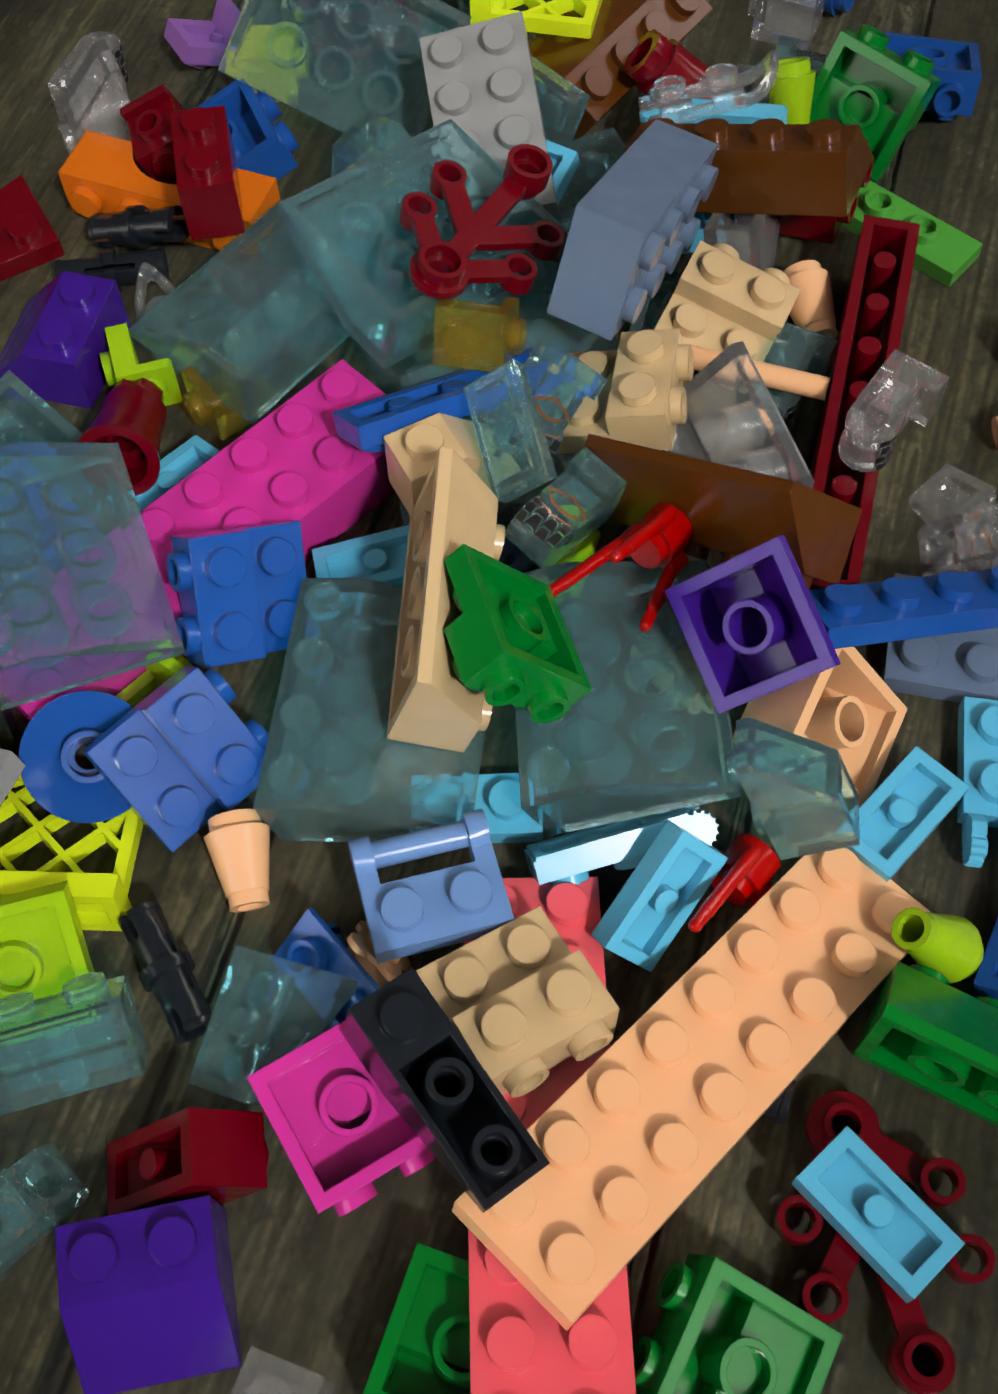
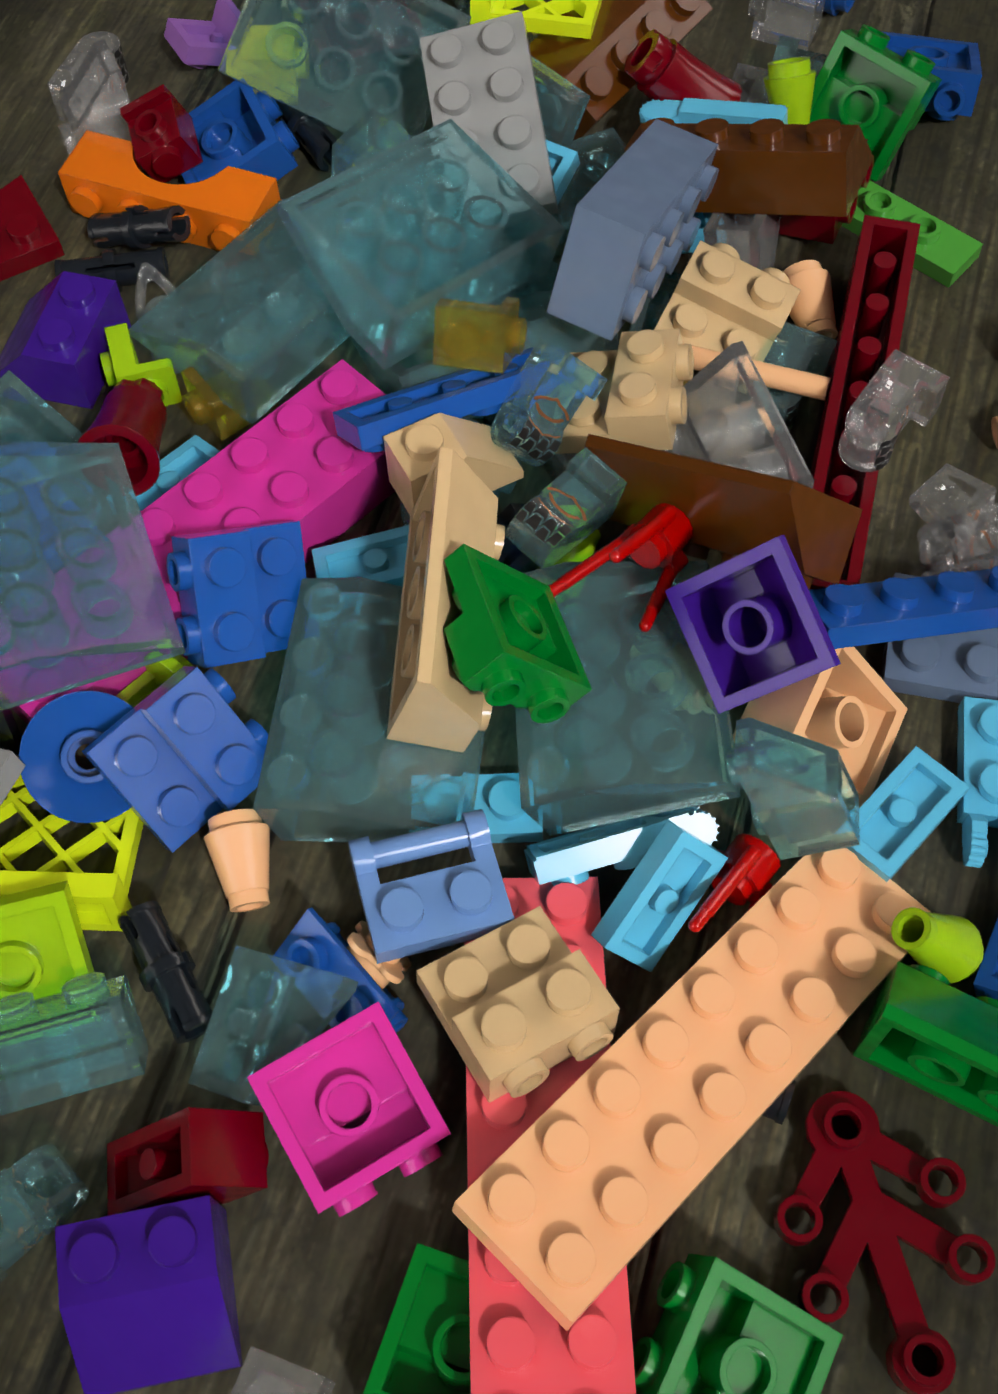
dark red brick [170,105,245,241] -> none
black slope [343,967,550,1213] -> none
dark red plant [399,144,565,299] -> none
clear light blue plate [463,359,557,503] -> none
clear piece [638,50,779,123] -> none
medium azure plate [791,1126,965,1303] -> none
none -> black pin [271,84,346,172]

